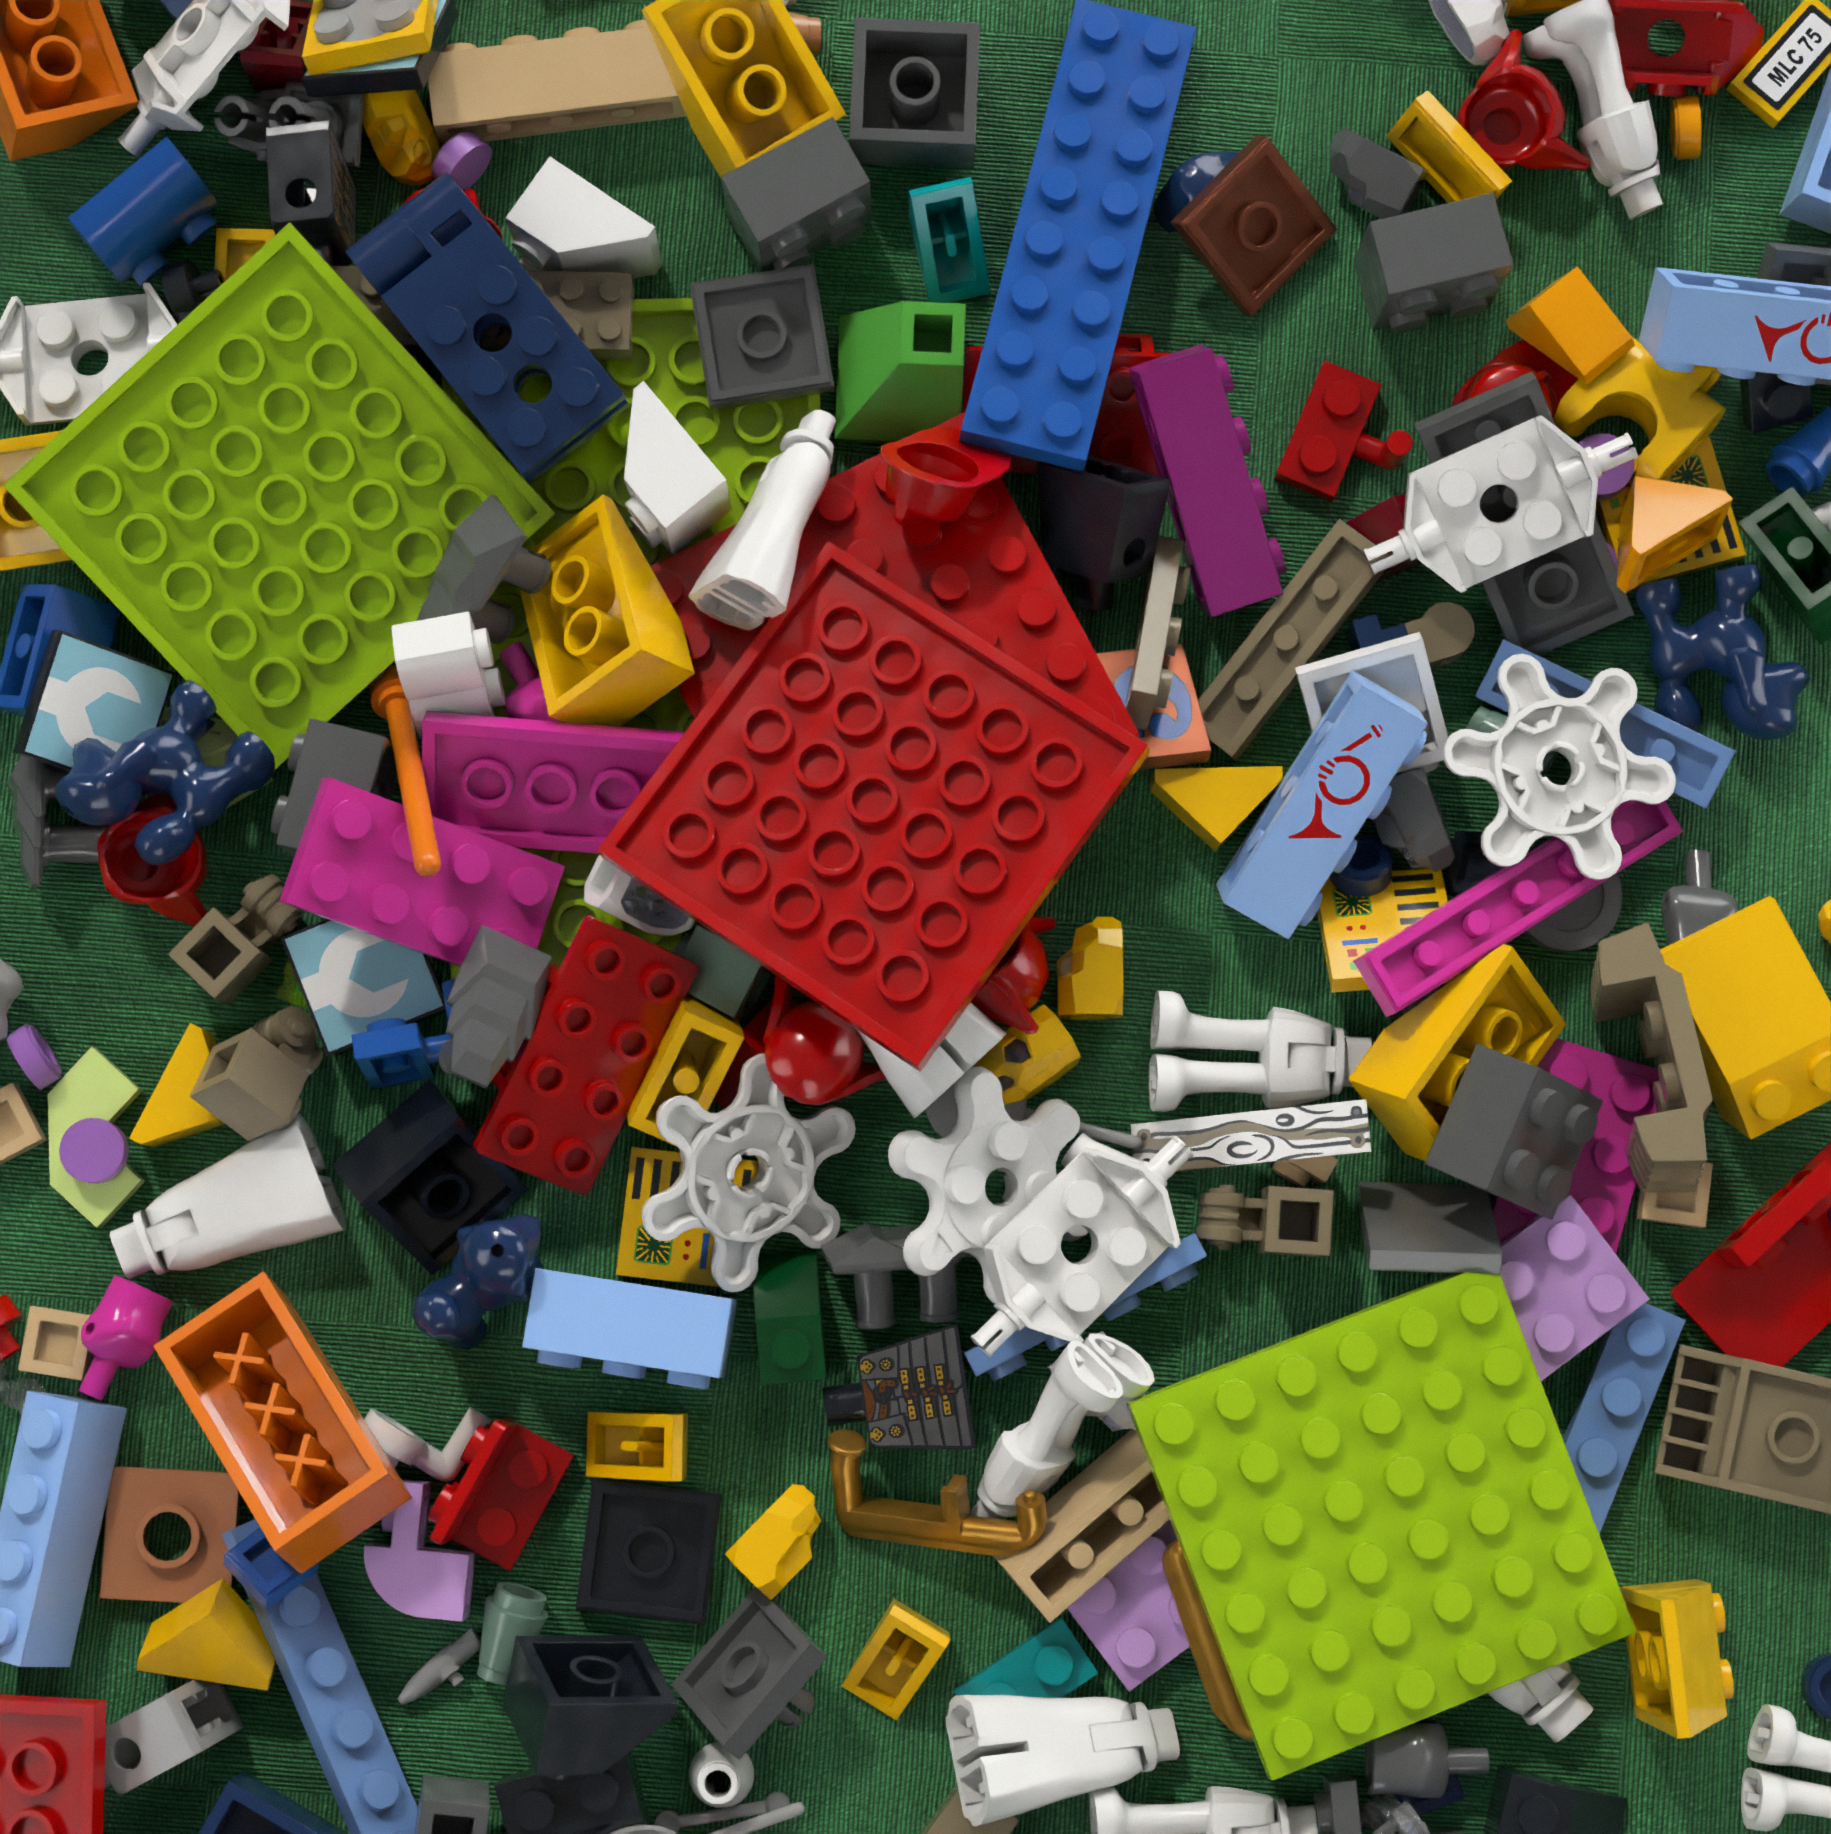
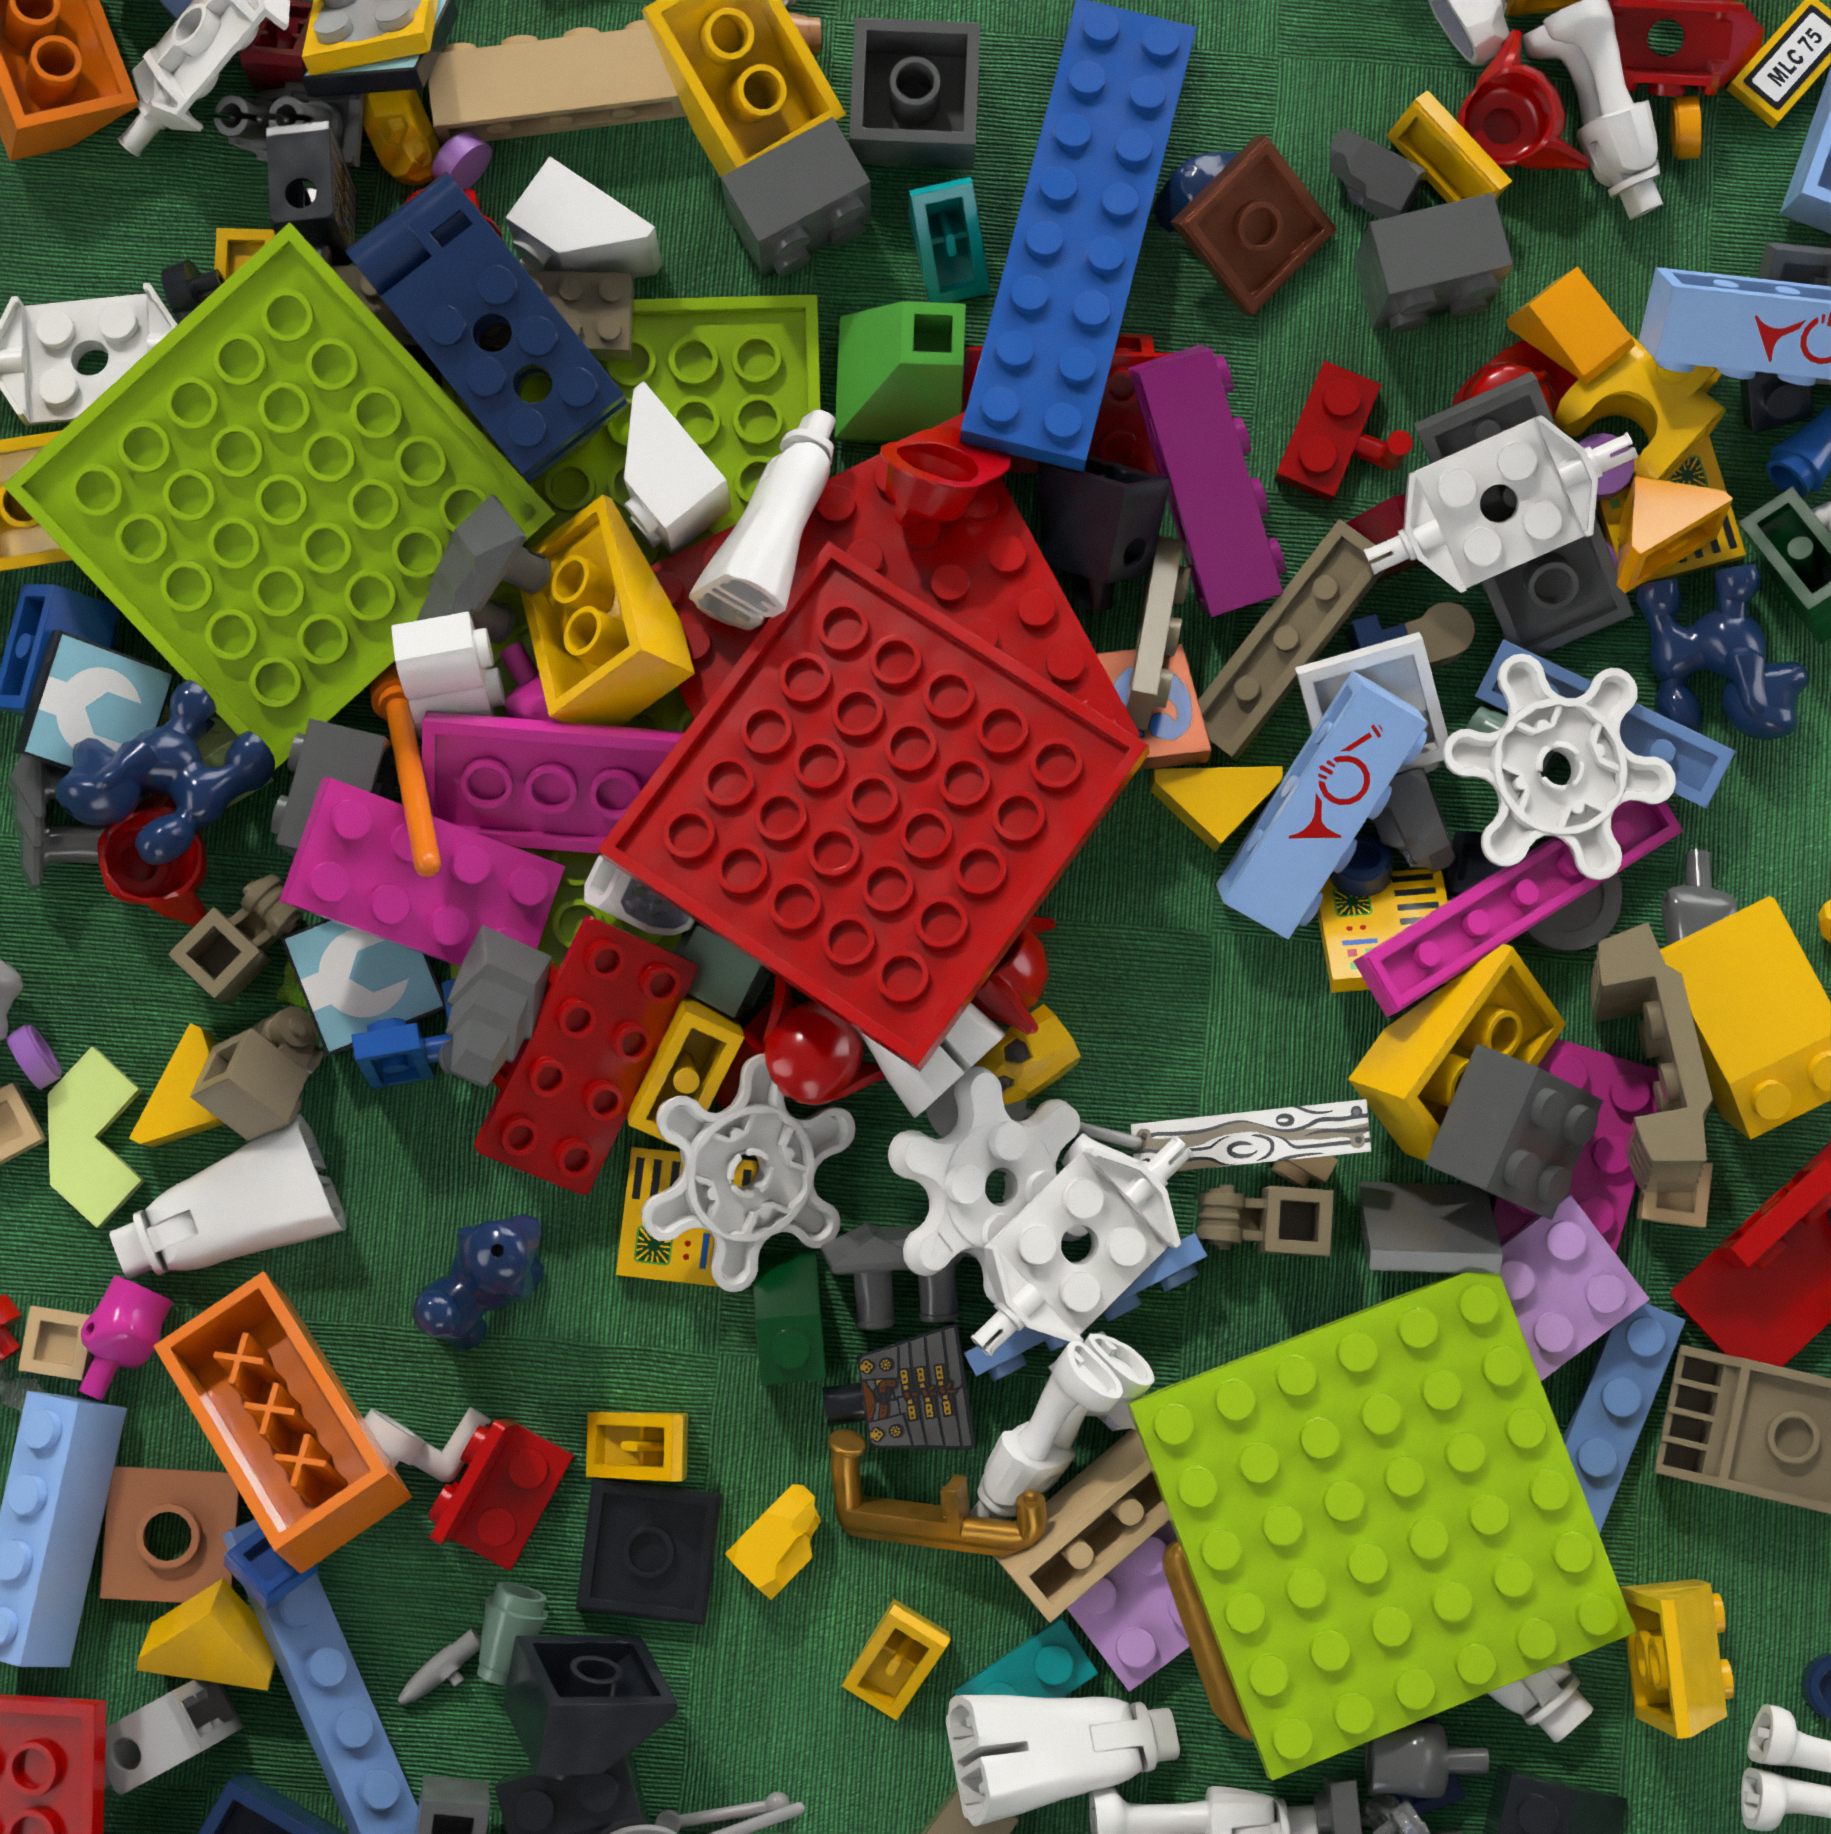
medium lavender tile [59,1118,129,1184] -> none
blue brick [68,137,219,287] -> none
black slope [332,1079,529,1275] -> none
lavender brick [364,1479,476,1622] -> none
light blue brick [522,1268,738,1389] -> none
dark grey tile [671,1586,827,1760] -> none
white cone [689,1742,754,1808] -> none
dark grey tile [690,264,834,411] -> none
yellow rock [1057,916,1124,1020] -> none
white piece [1149,990,1372,1112] -> none

